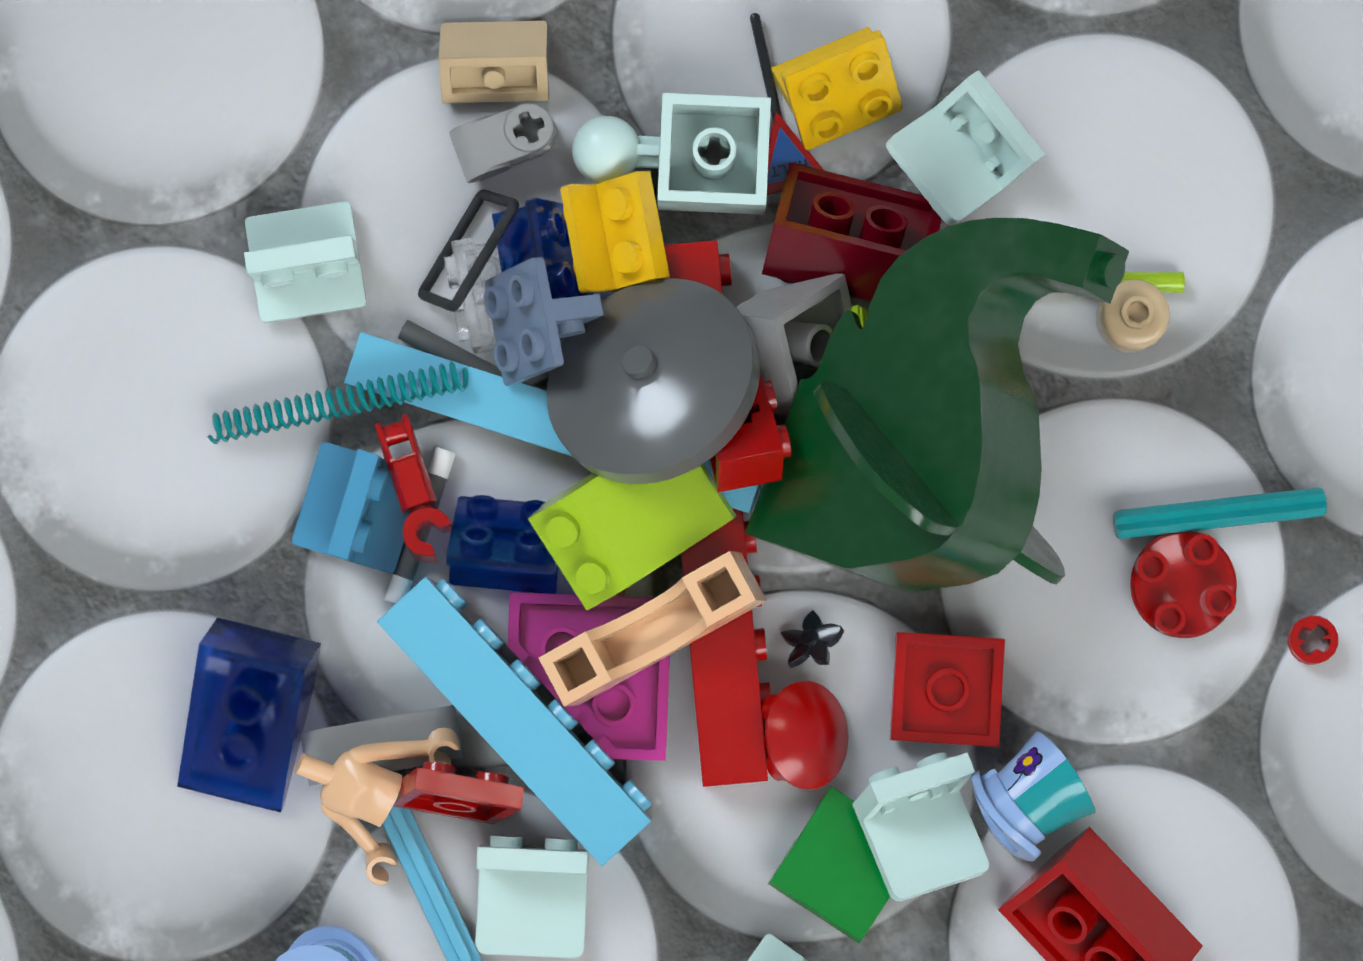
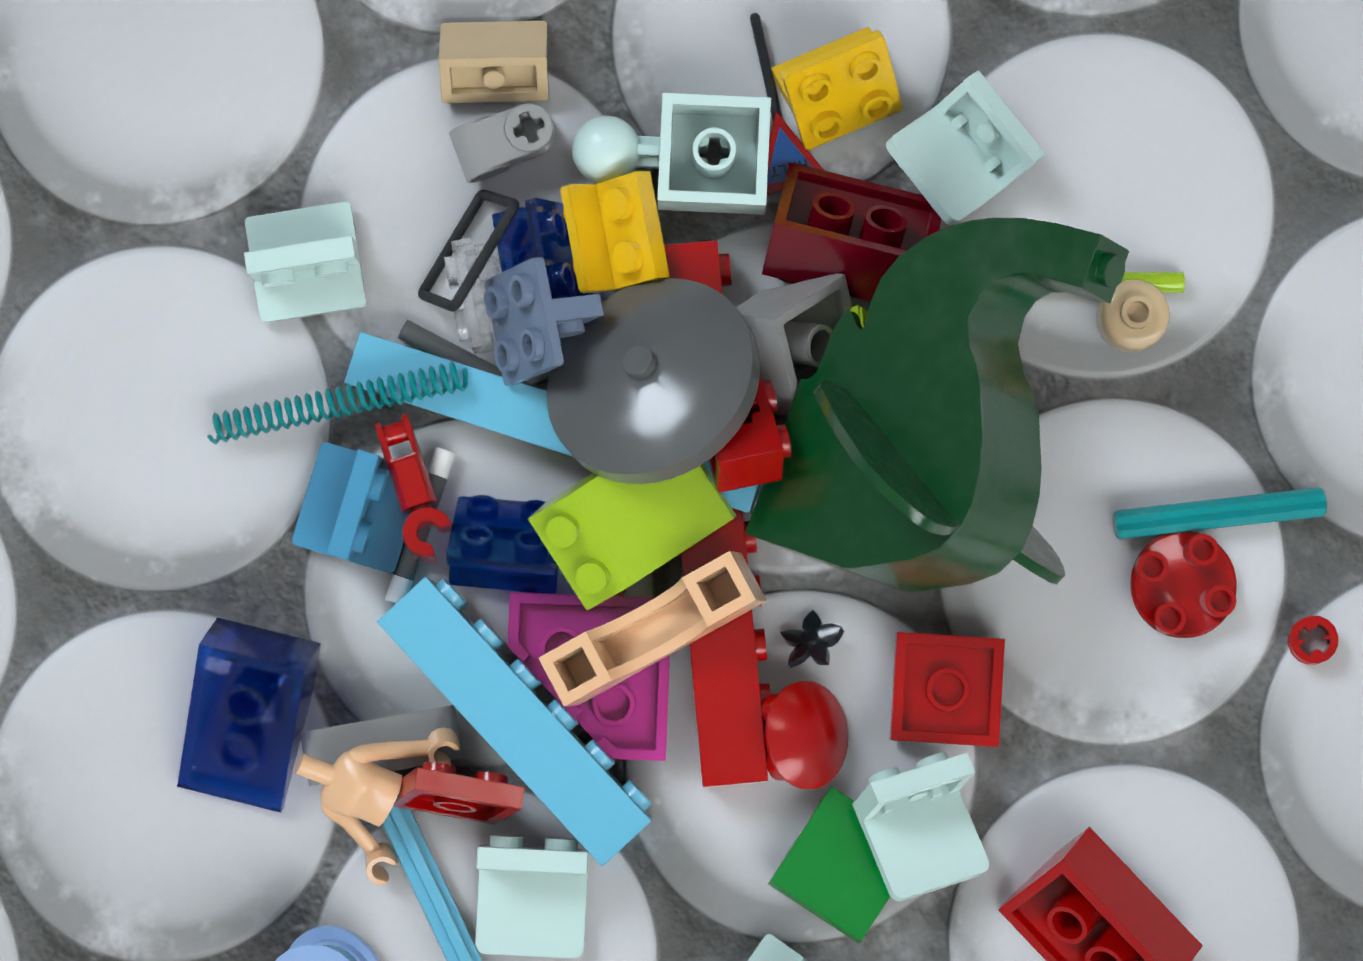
hat [972,731,1096,861] -> none

